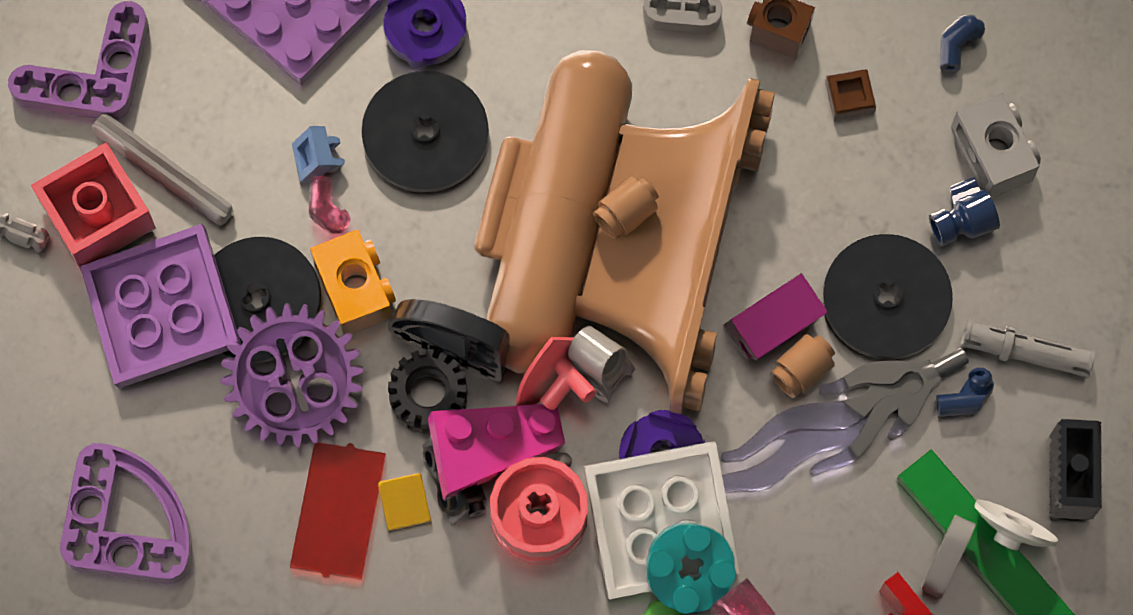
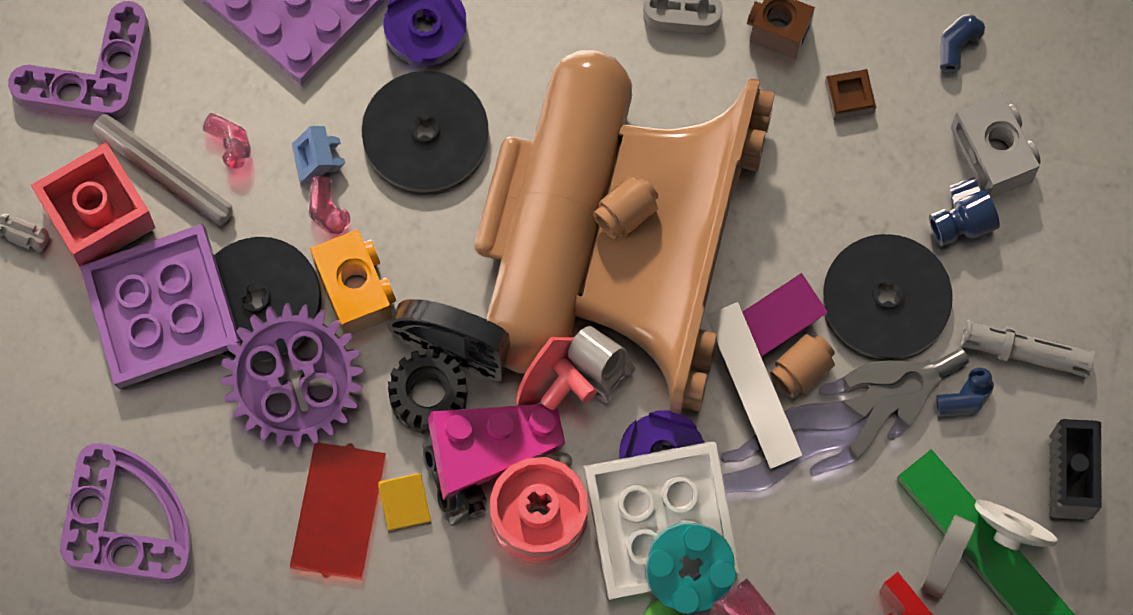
none -> clear pink arm [203,112,251,169]
none -> white sticker [706,302,802,469]

